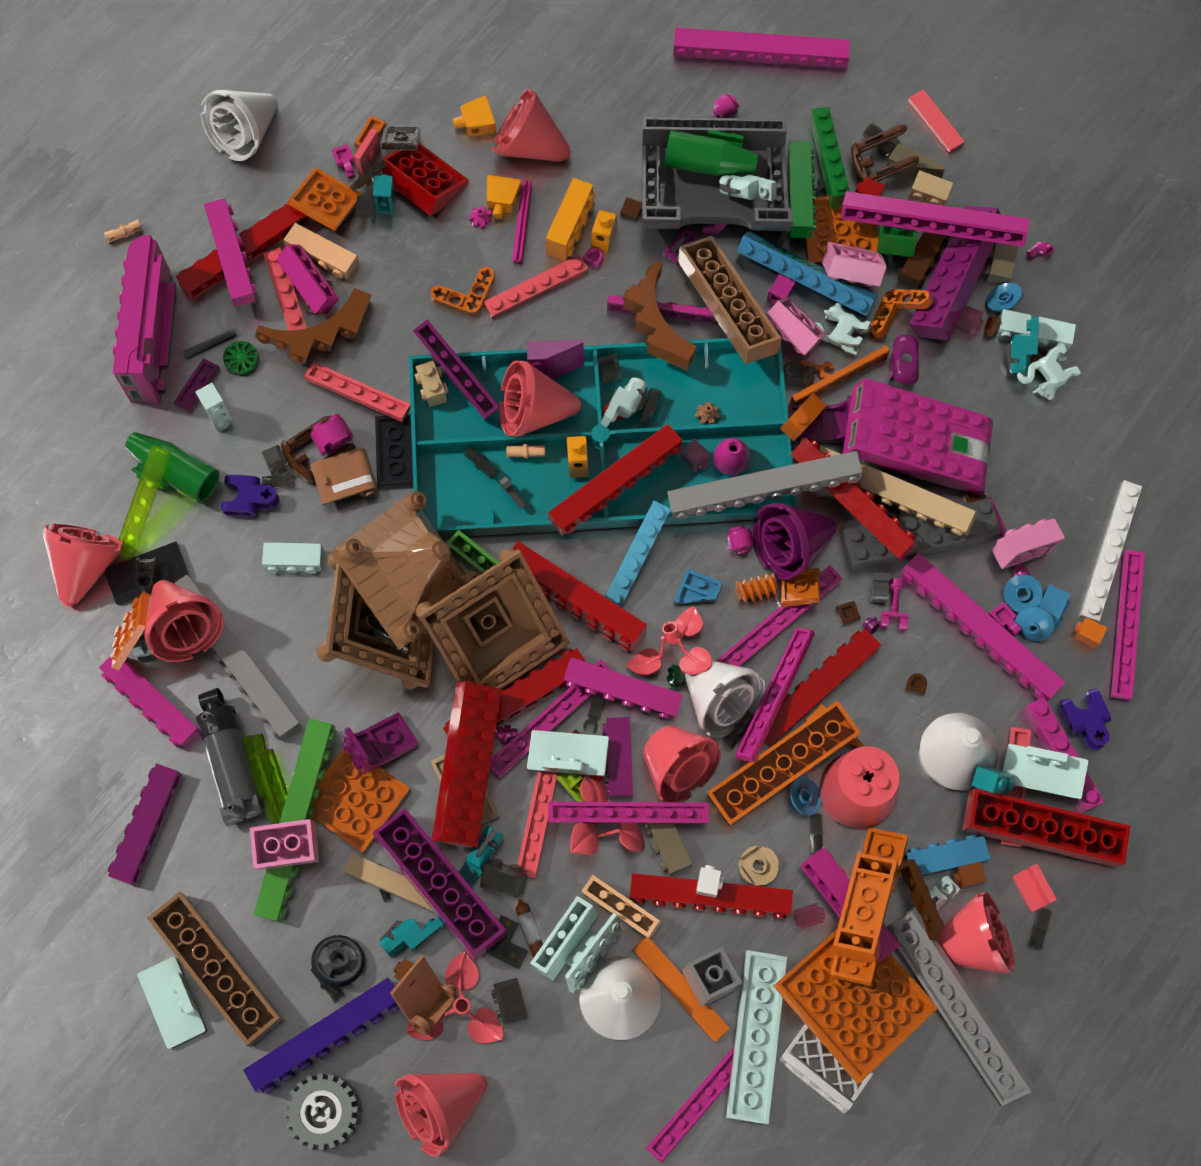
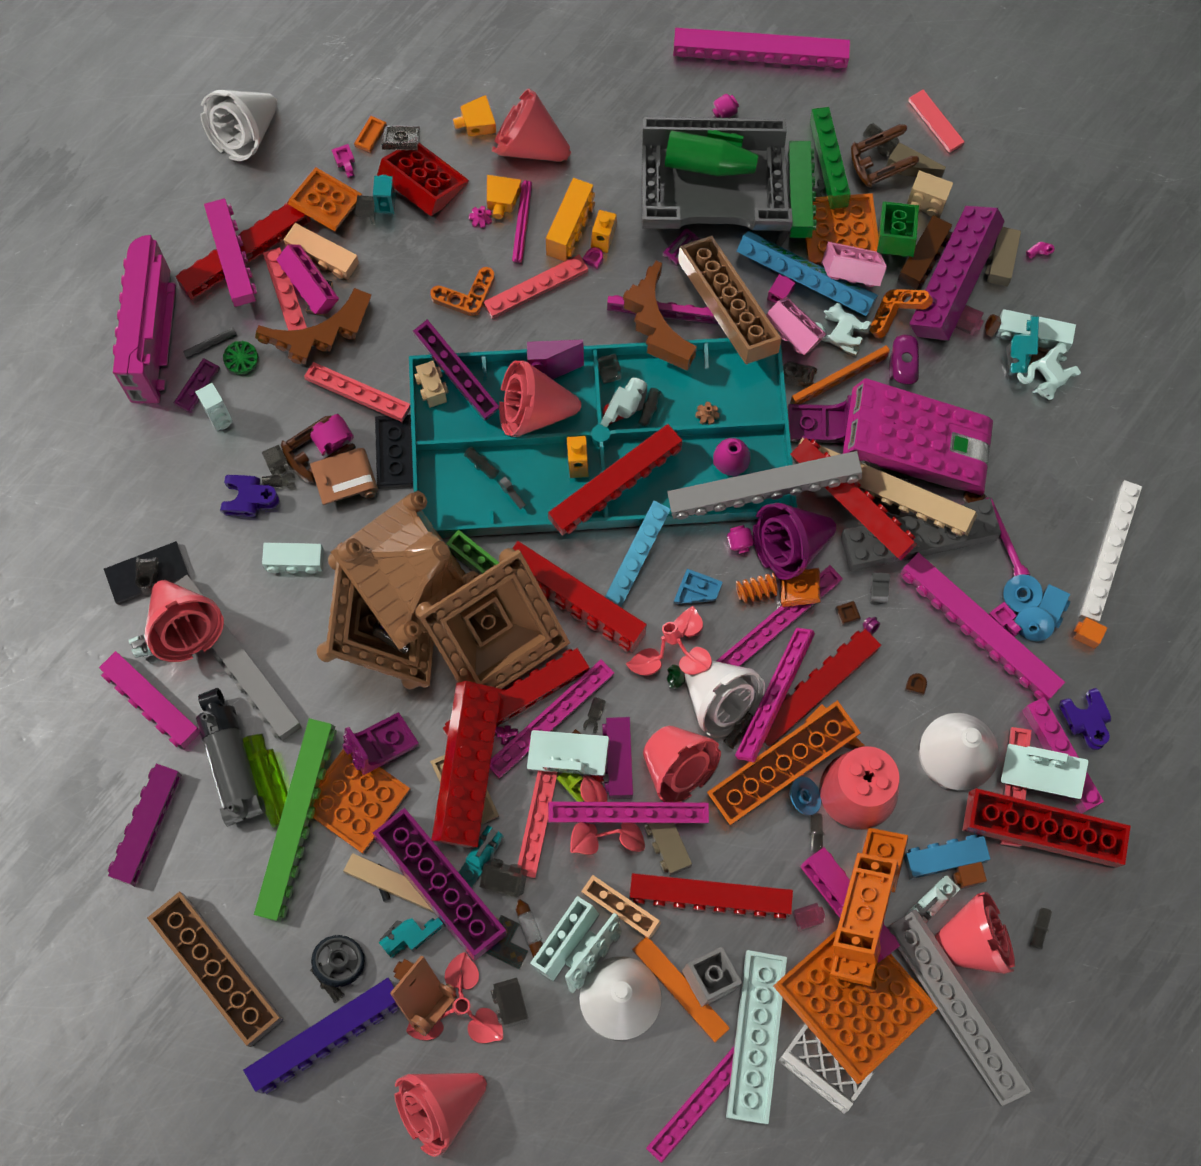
coral cone [43,524,123,607] -> none
light nougat pin [104,219,143,243] -> none
orange plate [110,592,150,670] -> none
clear neon green tile [119,444,172,558] -> none
green piece [125,432,220,503] -> none
light aqua bracket [137,956,206,1049] -> none
bright pink brick [250,819,319,870] -> none
light grey wheel [284,1074,361,1151] -> none
clear smoke plate [350,159,387,192] -> none
coral plate [354,128,381,177] -> none
light nougat pin [506,444,546,459] -> none
dark pink brick [562,657,683,720] -> none
reddish brown tile [620,197,642,221] -> none
clear pink brick [680,438,710,472] -> none
white brick [696,865,724,898] -> none
dark pink arm [702,224,726,235] -> none
light aqua plate [719,175,776,201] -> none
tan plate [738,846,779,886] -> none
orange slope [780,393,827,441] -> none
orange bar [799,360,835,380] -> none
dark pink brick [841,191,1030,247] -> none
red brick [855,177,885,197] -> none
dark pink bar [880,578,909,630] -> none
reddish brown plate [900,859,945,940] -> none
teal brick [972,767,1015,794] -> none
dark azure dish [986,283,1023,311] -> none
bright pink brick [991,518,1065,569] -> none
coral panel [1012,864,1057,912] -> none
dark pink plate [1111,550,1145,701] -> none

